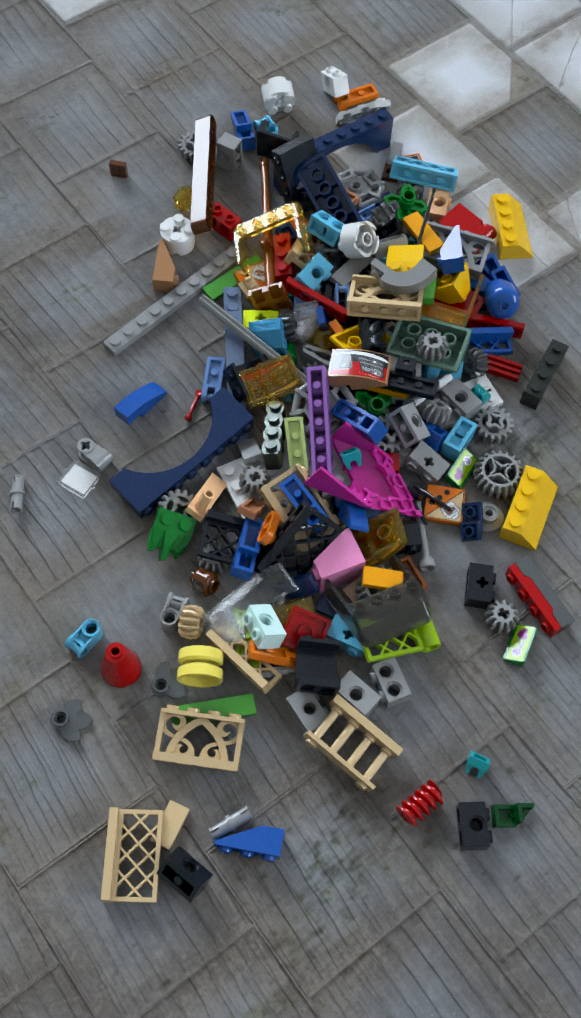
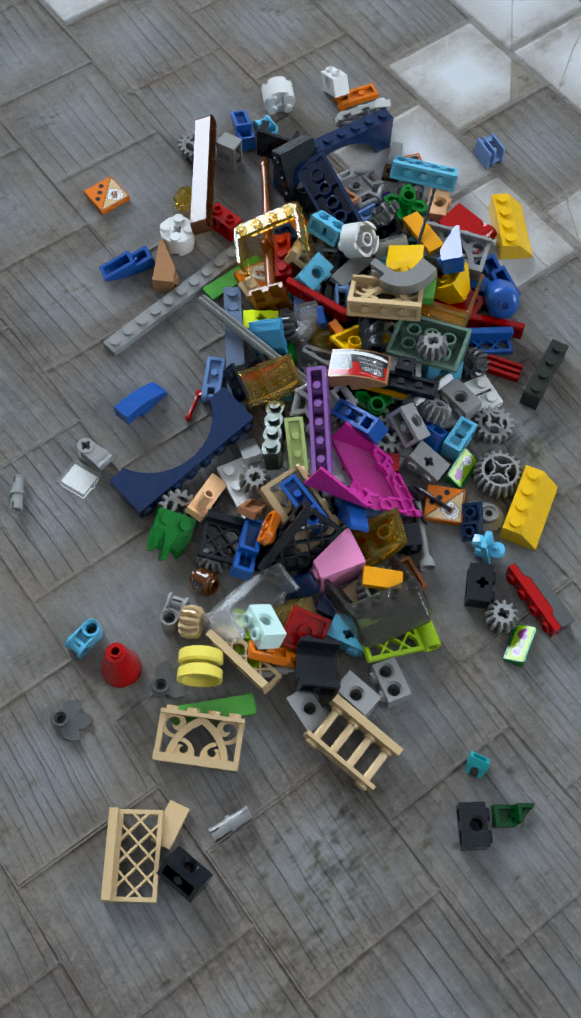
reddish brown tile [109,160,128,178] -> none
blue slope [214,825,285,862] -> none
teal tile [339,446,362,470] -> none
red piece [396,780,444,827] -> none
teal tile [471,384,491,406] -> none
none -> tile [84,176,130,215]
none -> blue slope [99,245,156,281]
none -> medium azure hips [472,531,506,565]
none -> medium blue piece [474,133,505,169]

